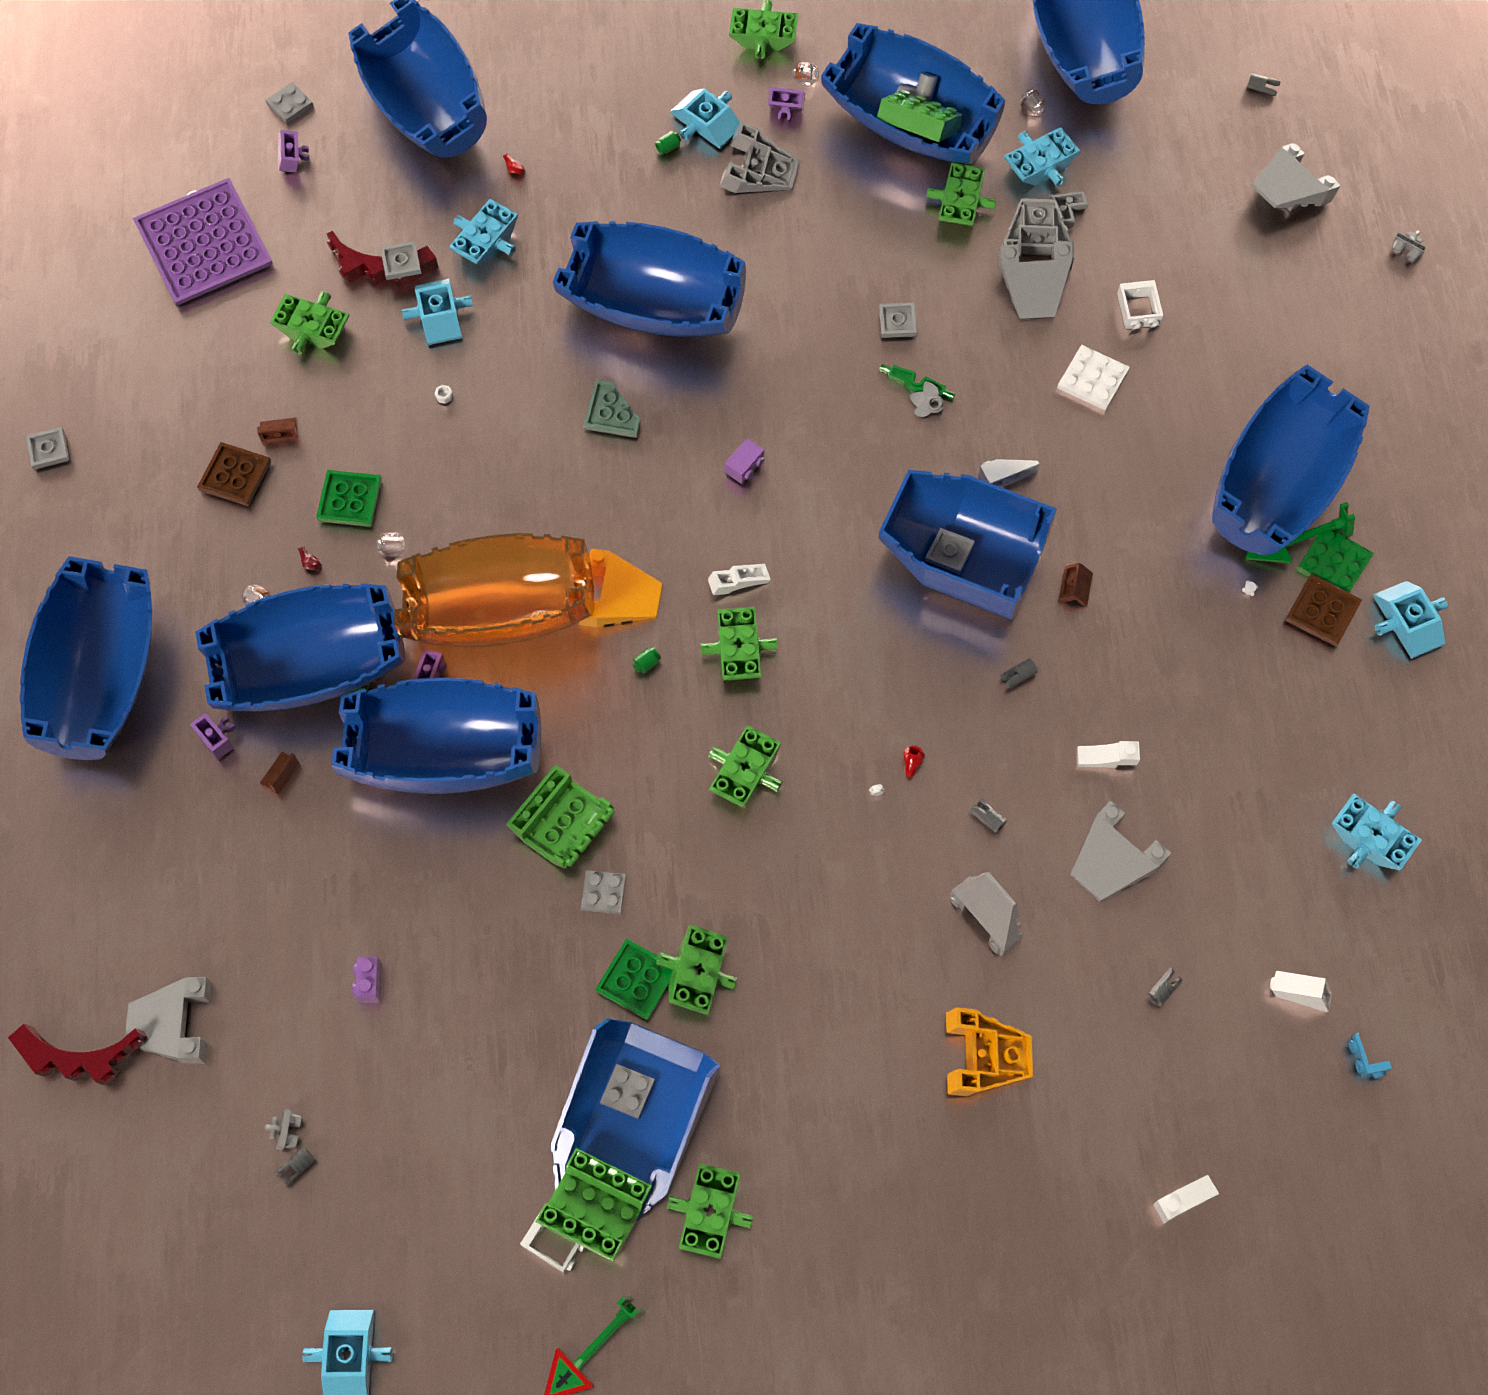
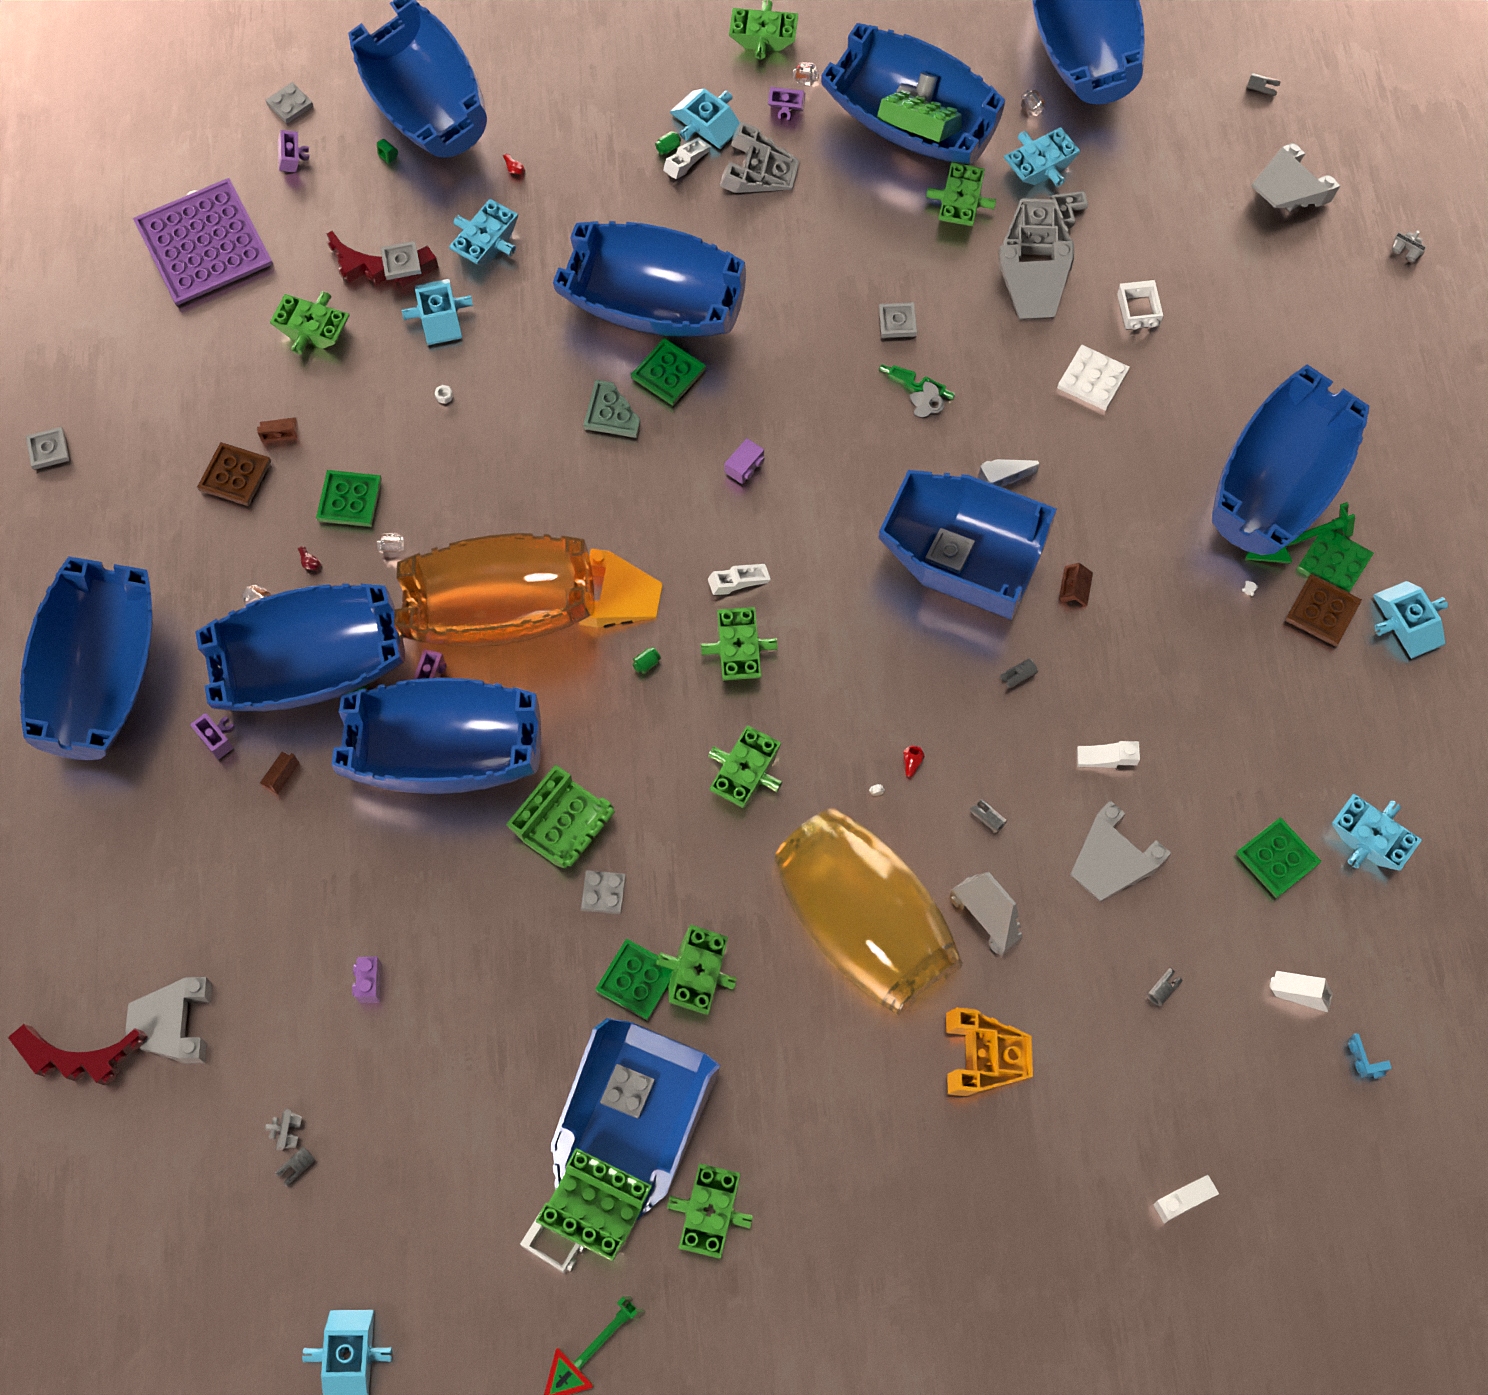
none -> green brick [376,139,398,164]
none -> green plate [631,338,706,406]
none -> white slope [663,137,711,179]
none -> clear yellow windscreen [775,808,963,1015]
none -> green plate [1235,817,1322,899]

